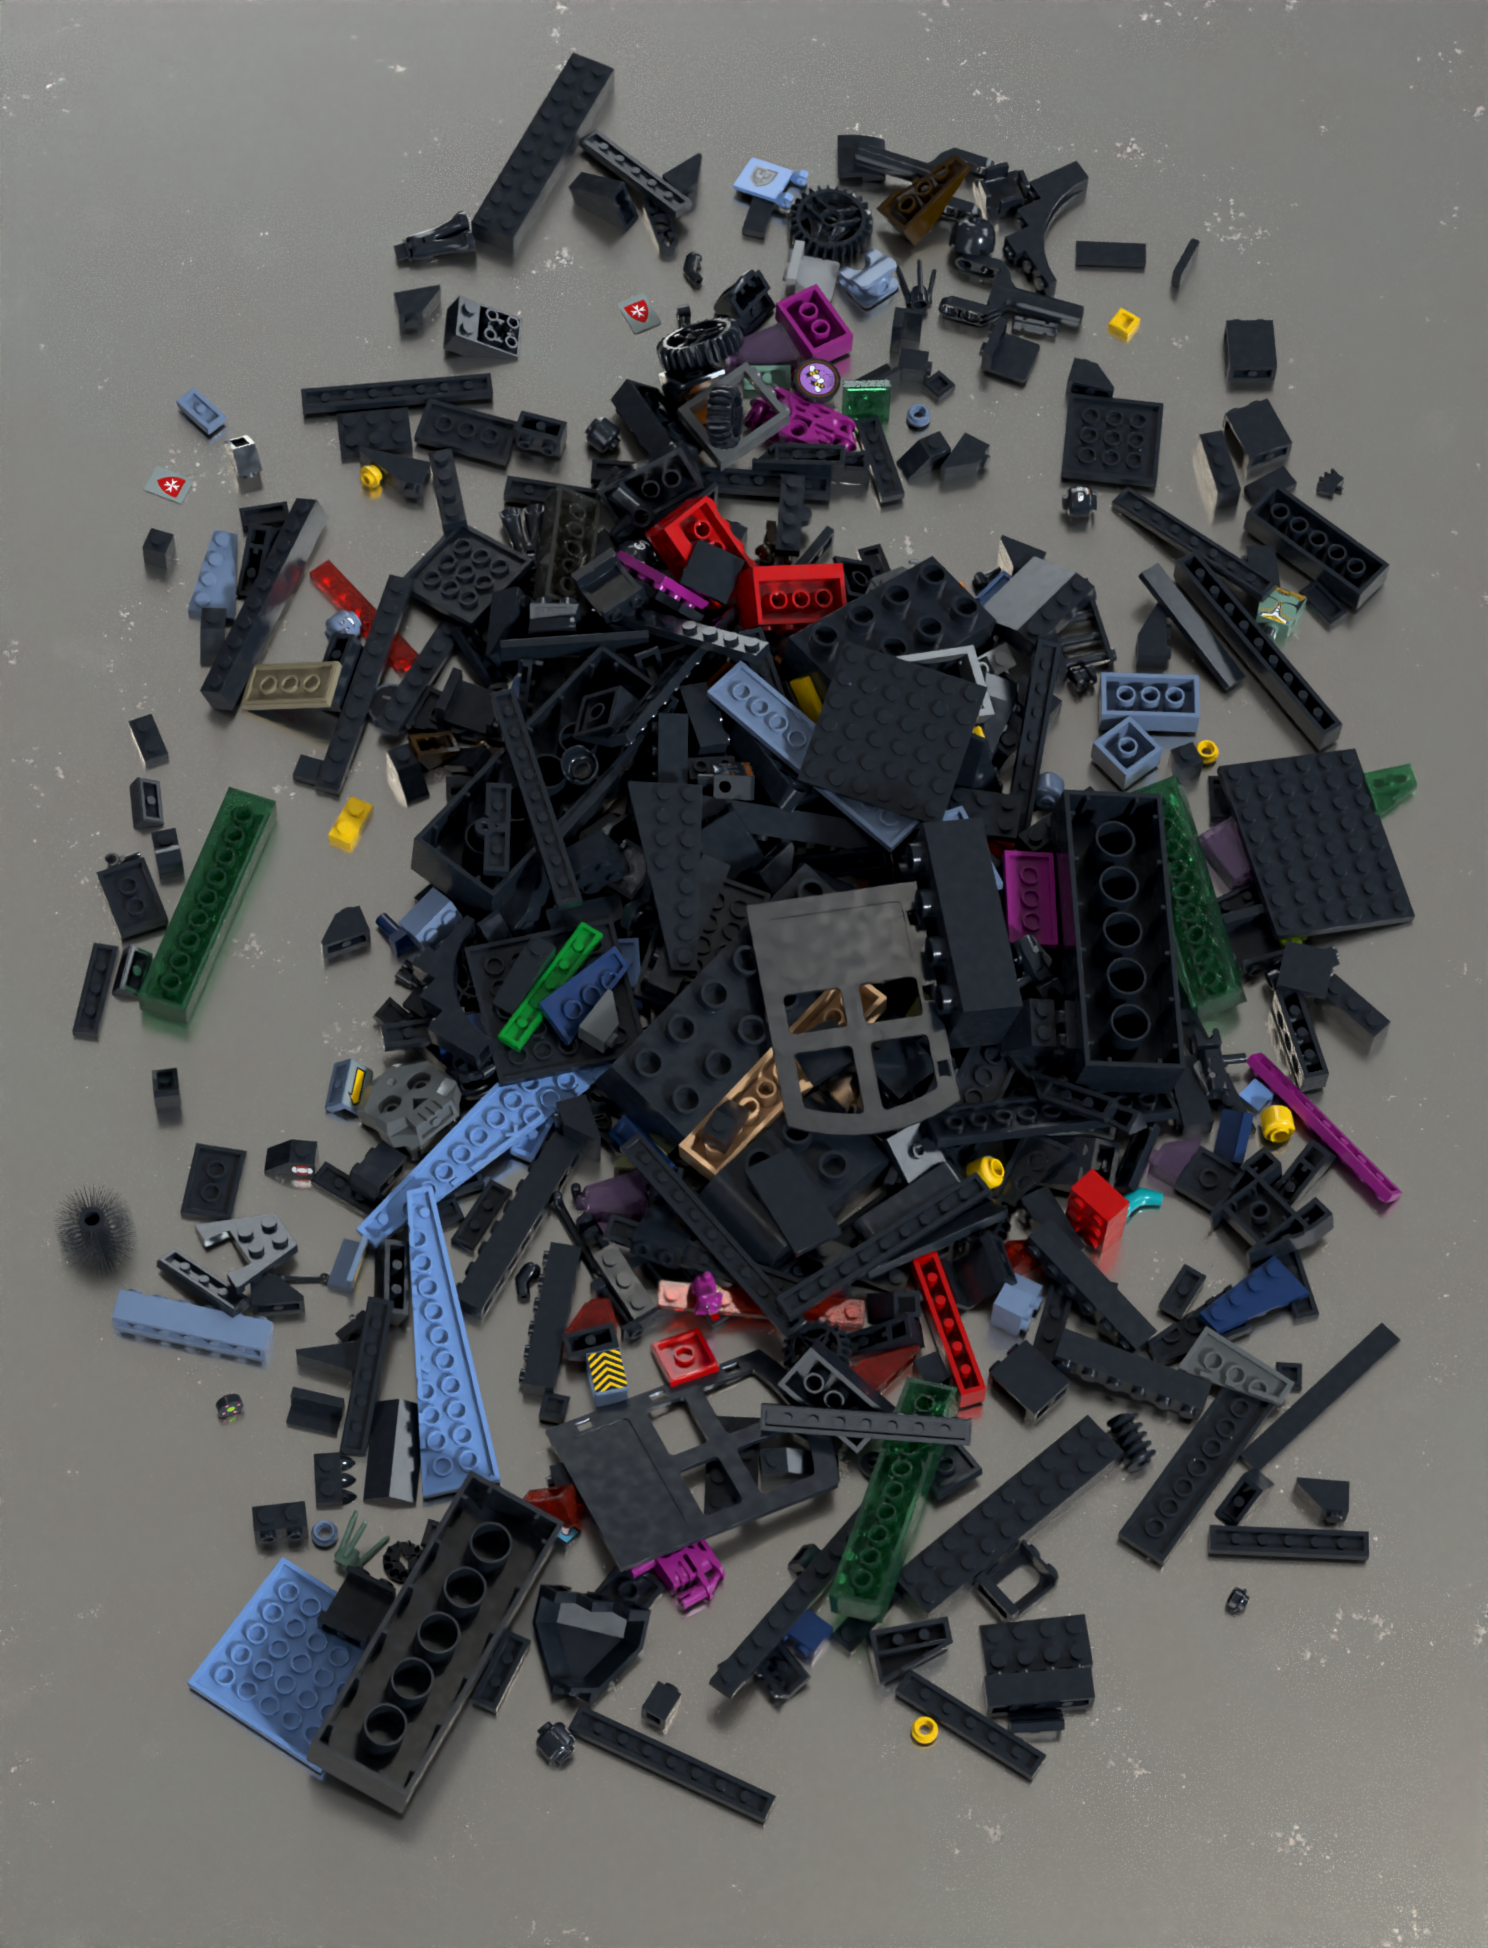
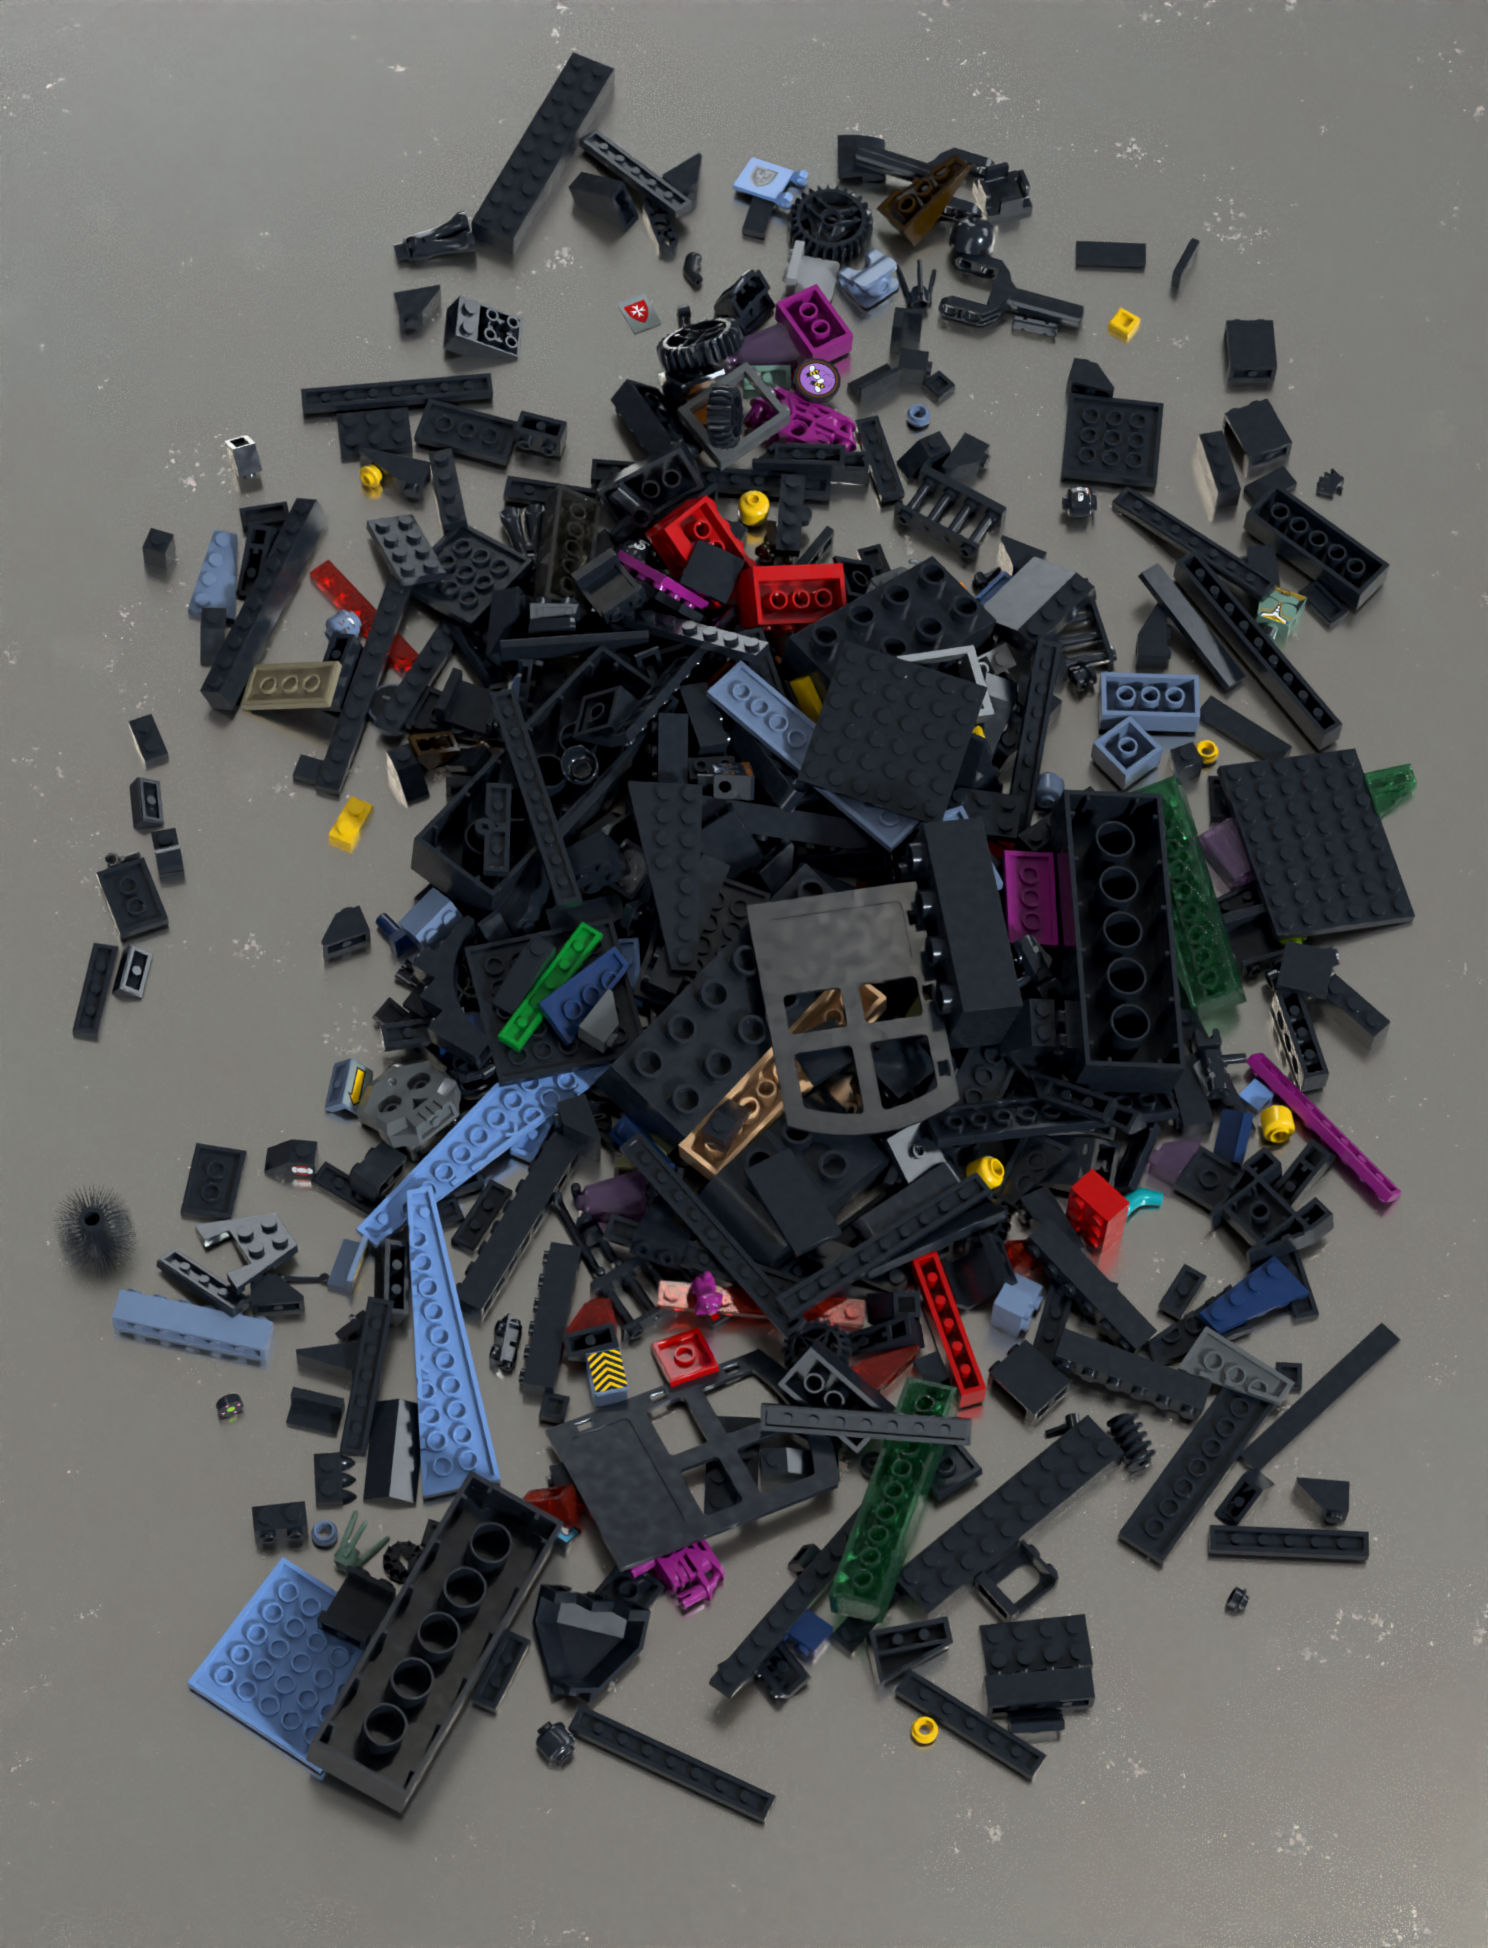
clear green brick [138,787,277,1024] -> none
light grey sticker [144,466,194,504] -> none
black slope [152,1068,181,1109] -> none
sand blue plate [176,387,227,435] -> none
black arm [515,1262,541,1300] -> none
black head [584,417,621,453] -> none
black plate [591,1242,656,1321] -> none
black brick [641,1681,682,1729] -> none
clear green plate [841,380,891,422] -> none
black bracket [979,316,1040,383] -> none
black arch [1002,161,1089,297] -> none
none -> black plate [366,514,446,587]
none -> black hinge [489,1313,522,1371]
none -> yellow head [738,490,769,526]
none -> black fence [894,464,1007,561]
none -> black hand [1045,1413,1080,1437]
none -> black tile [1200,695,1292,760]

